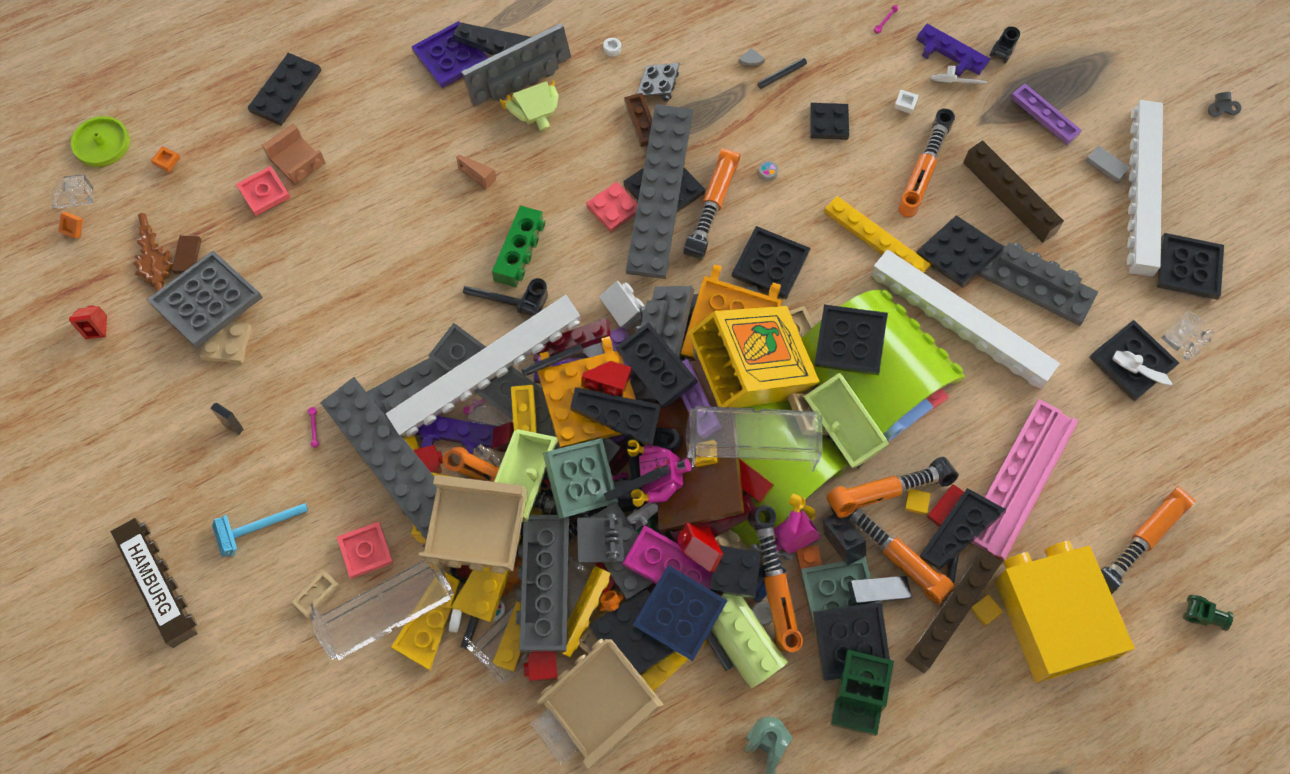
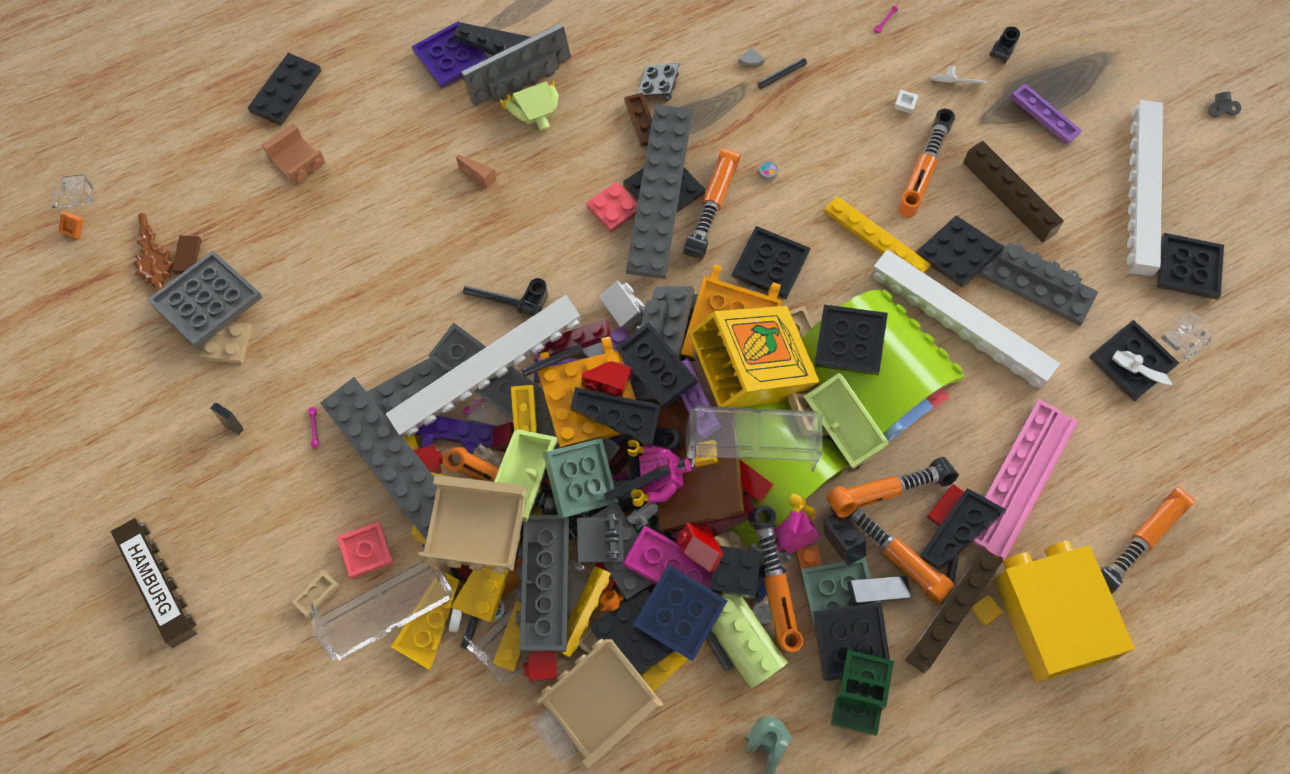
red slope [69,305,107,339] -> none
lime piece [71,116,130,167] -> none
orange plate [151,146,181,172] -> none
medium azure piece [212,503,308,557] -> none
coral plate [236,166,291,216] -> none
green brick [492,205,546,287] -> none
white tile [603,38,621,57] -> none
black plate [810,103,849,140] -> none
yellow tile [904,489,931,516] -> none
dark purple hinge [916,23,991,77] -> none
light grey tile [1086,146,1130,183] -> none
dark green connector [1183,595,1234,631] -> none

